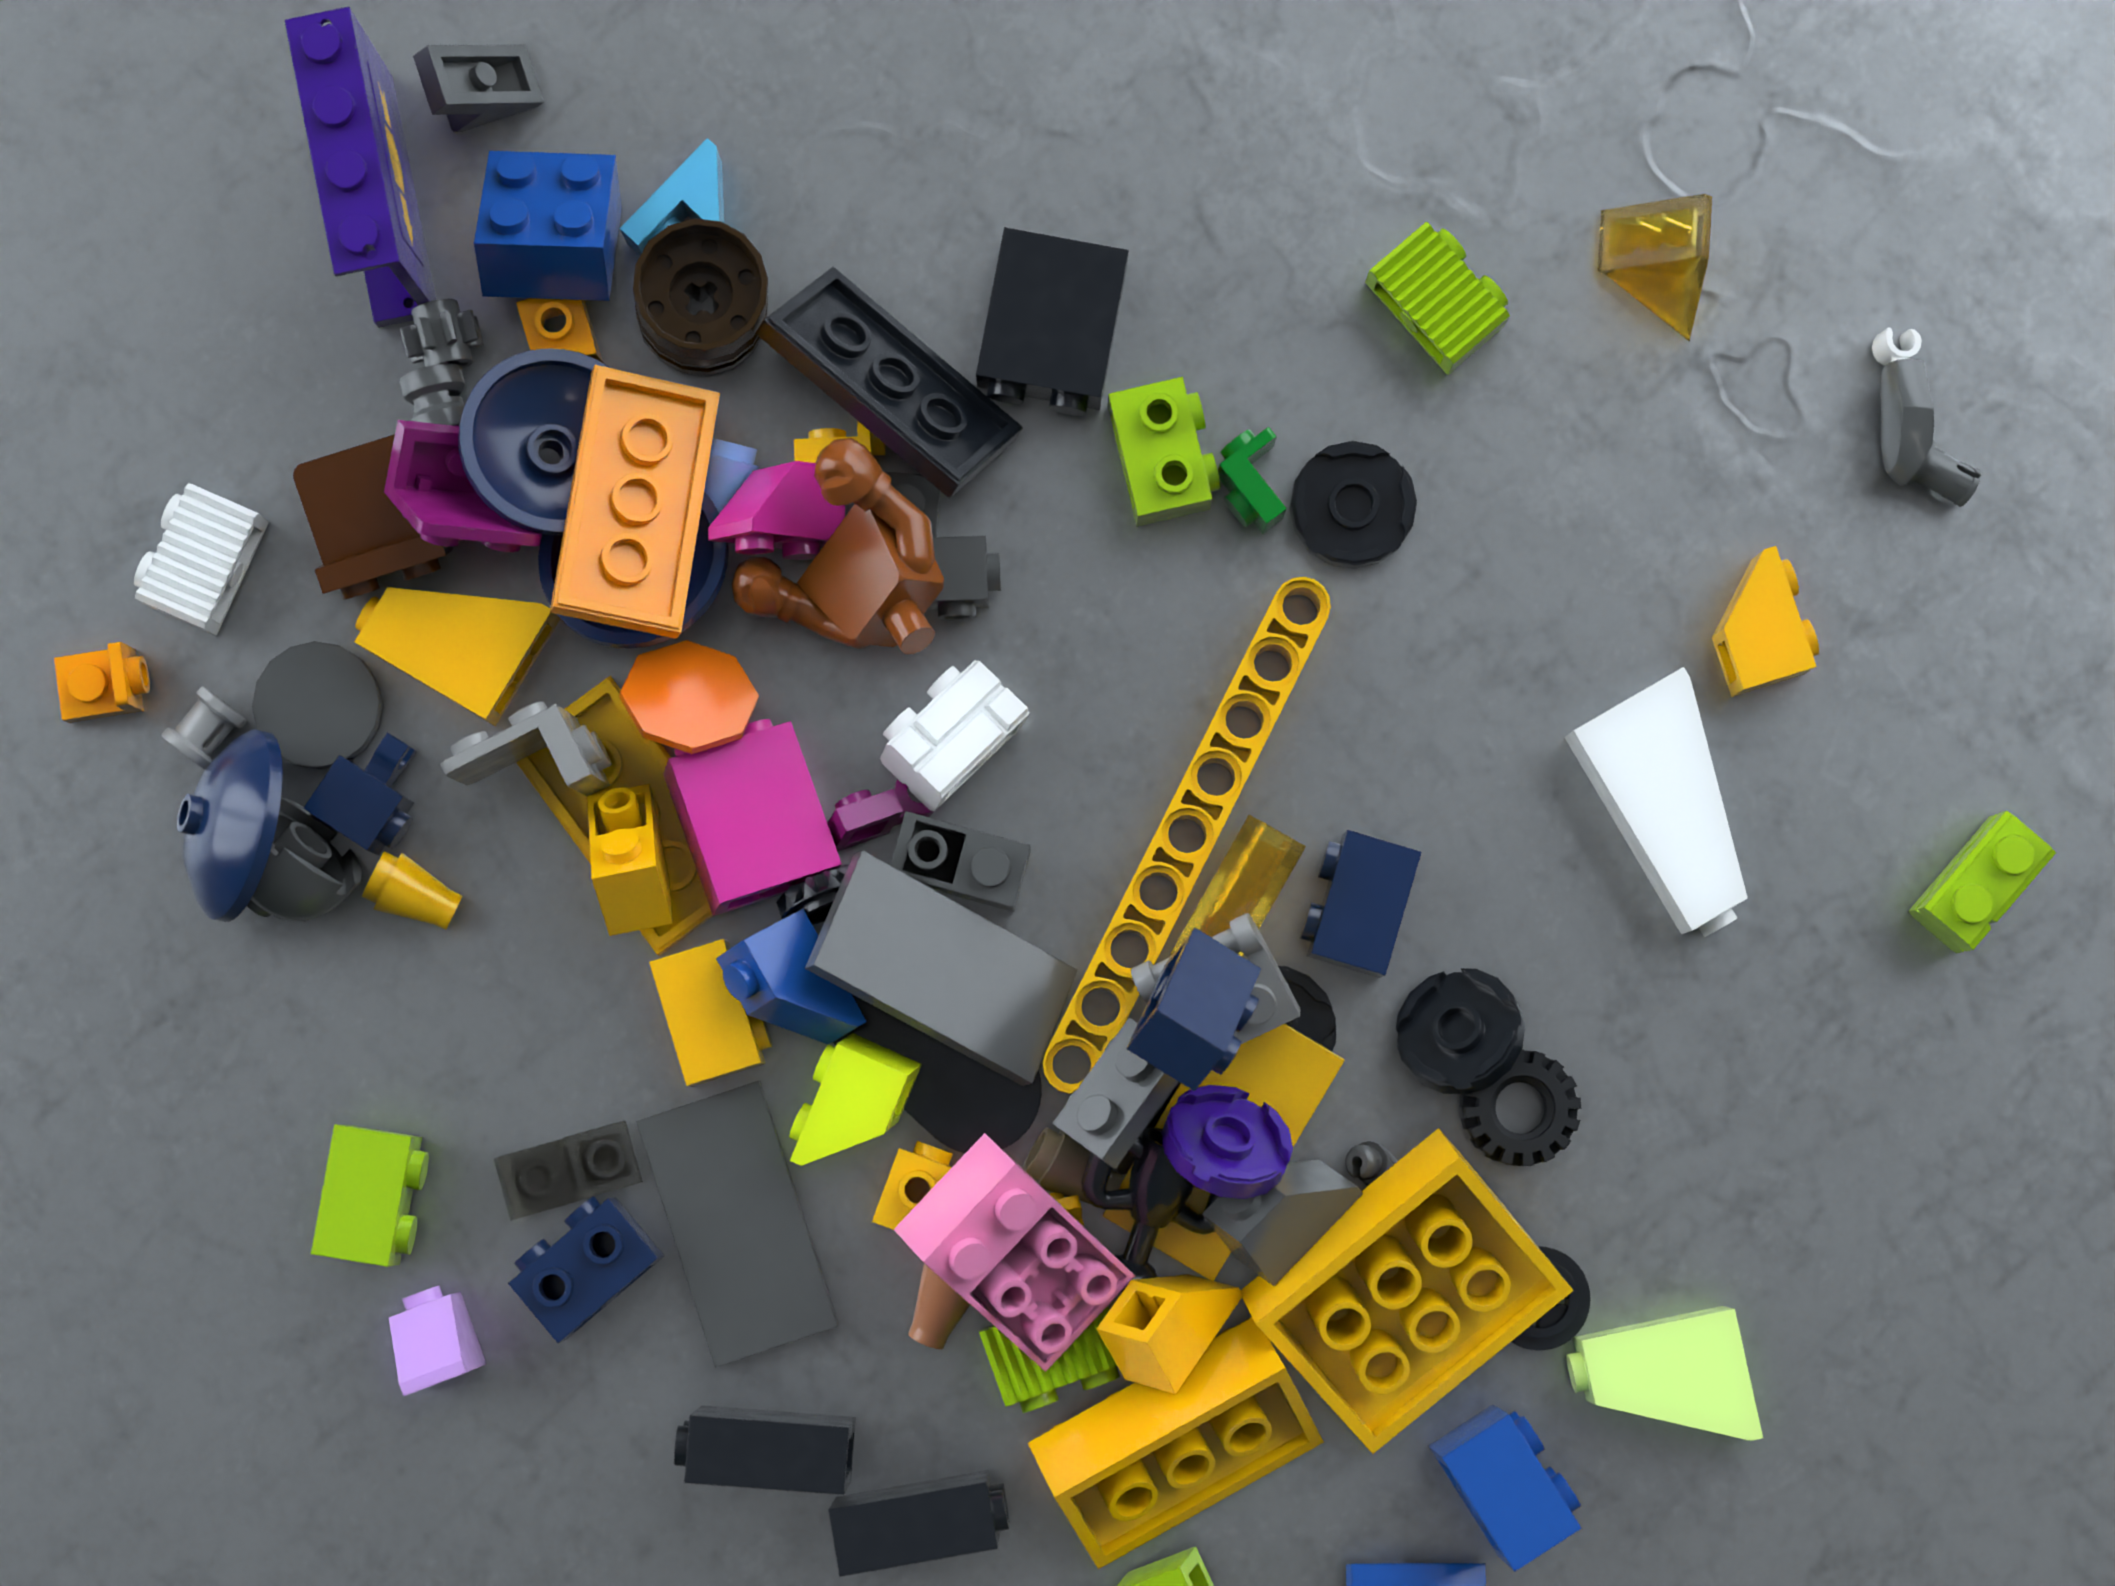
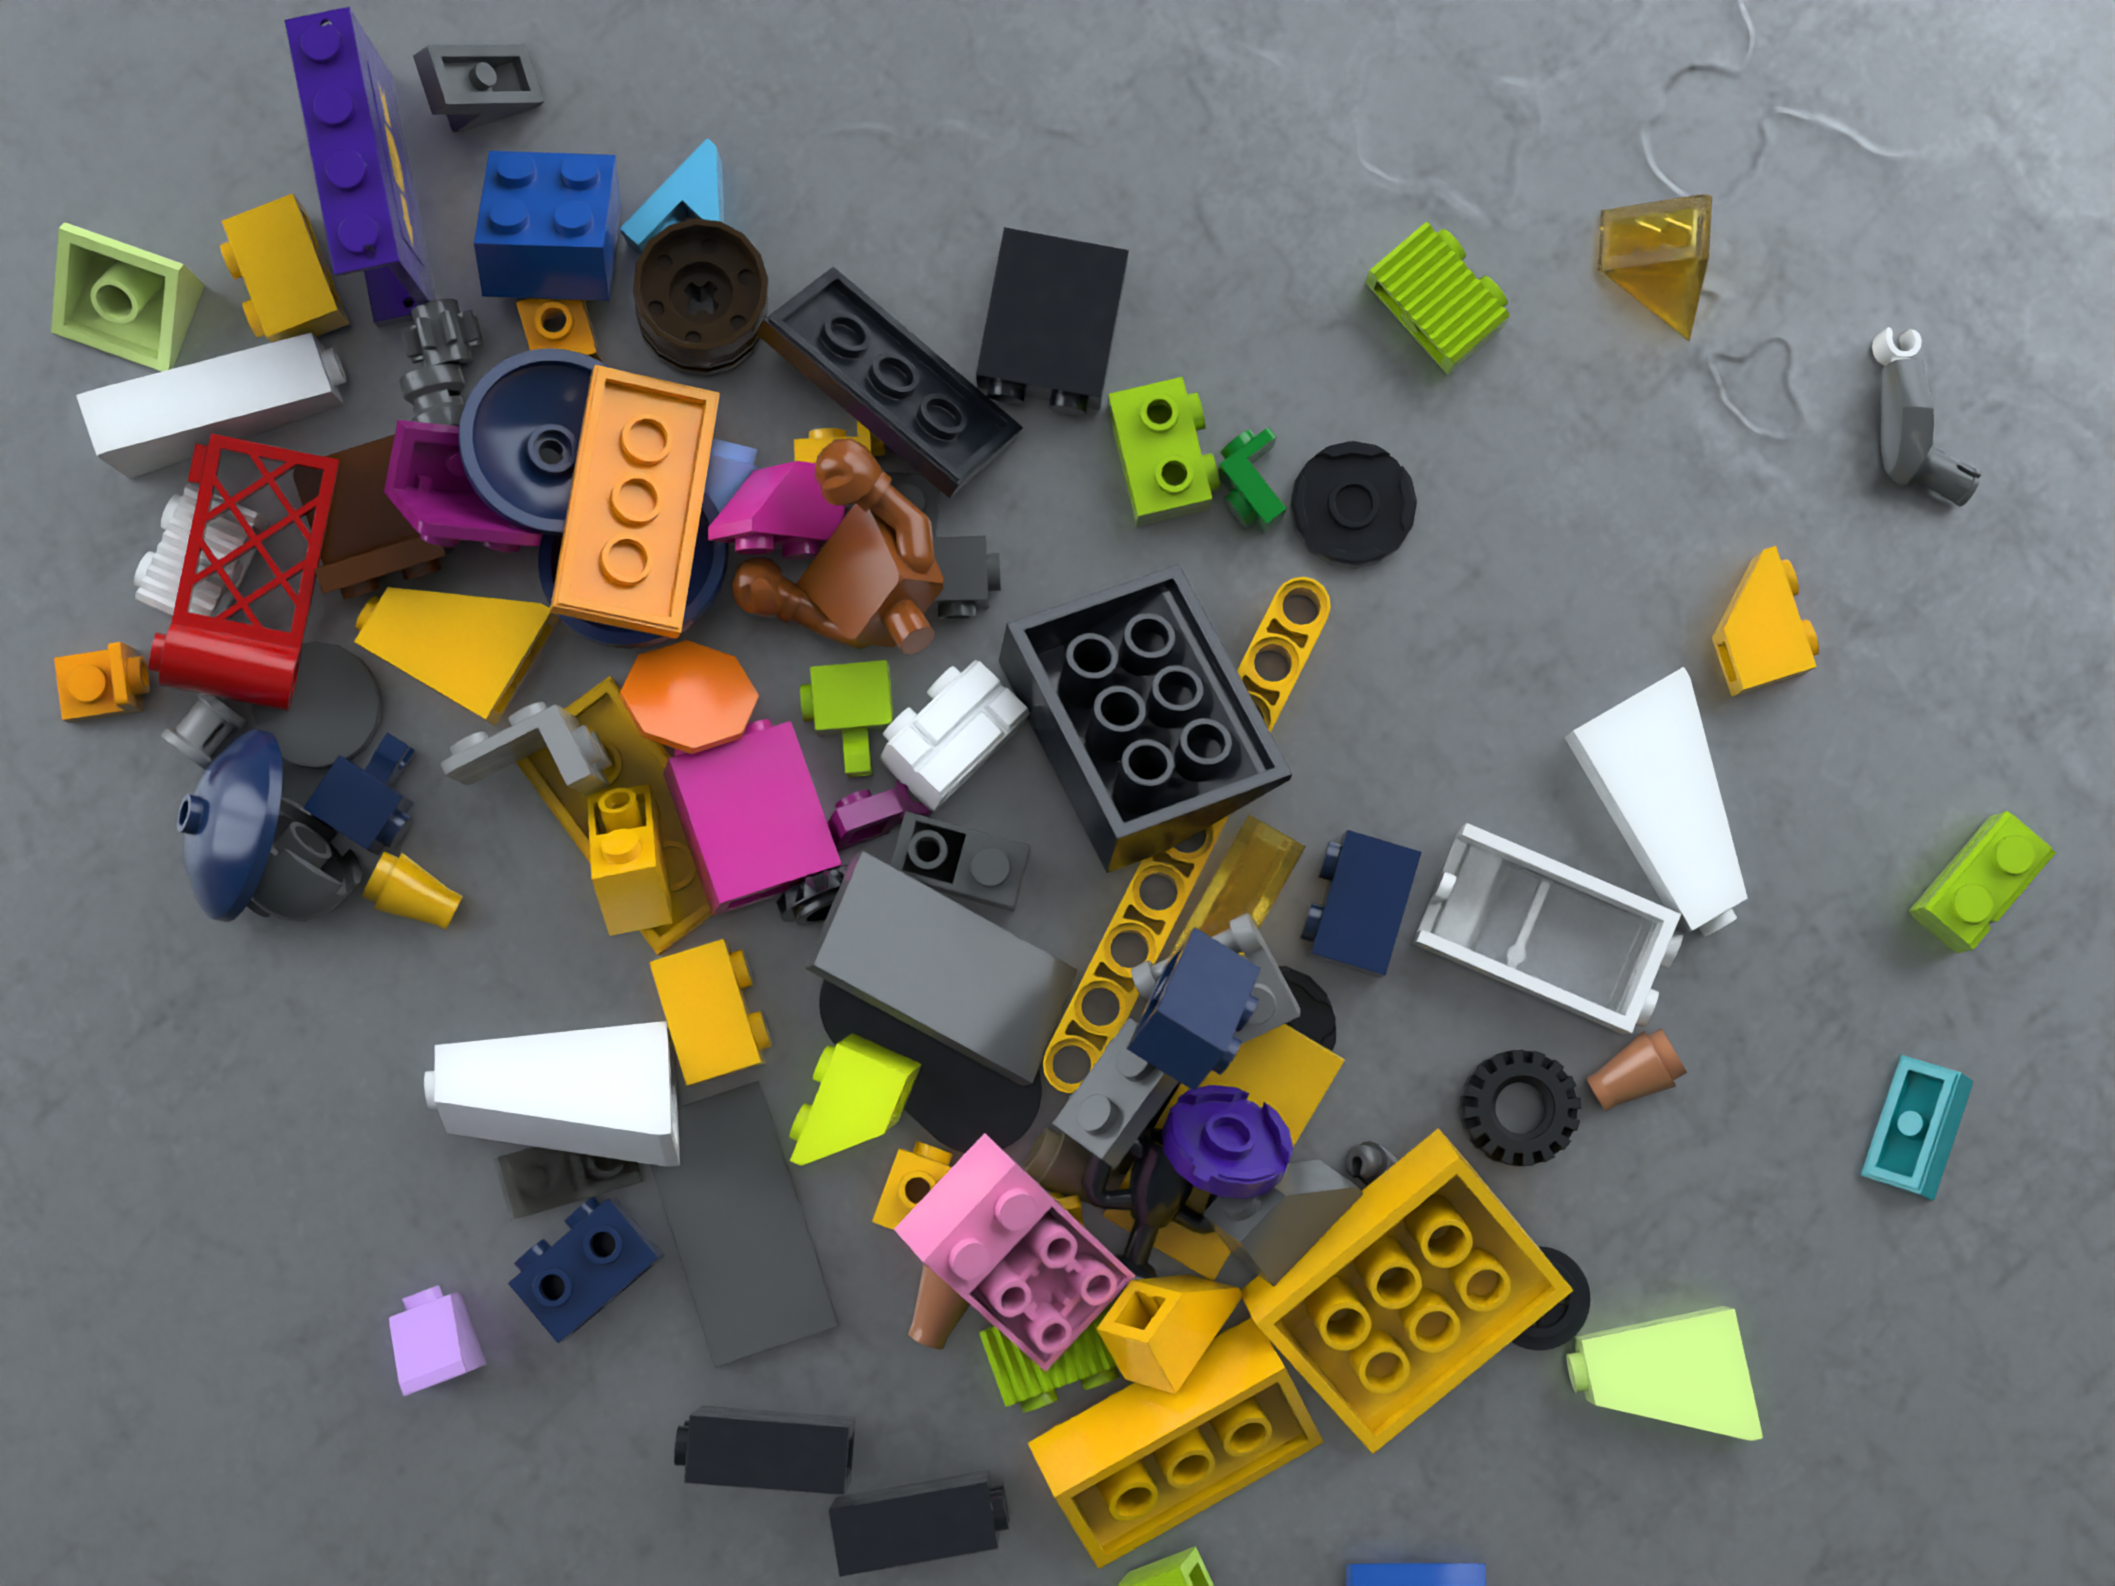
lime brick [311,1124,429,1267] -> none
blue slope [716,909,867,1044] -> none
black tile [1396,968,1525,1094] -> none
blue brick [1428,1404,1582,1572] -> none
none -> yellowish green slope [51,222,205,371]
none -> white slope [76,332,347,479]
none -> red piece [148,433,340,711]
none -> yellow brick [220,193,350,343]
none -> white slope [424,1021,680,1167]
none -> lime brick [800,660,894,778]
none -> black slope [998,564,1292,873]
none -> clear door [1410,823,1683,1035]
none -> nougat cone [1586,1028,1688,1111]
none -> teal slope [1861,1055,1973,1201]

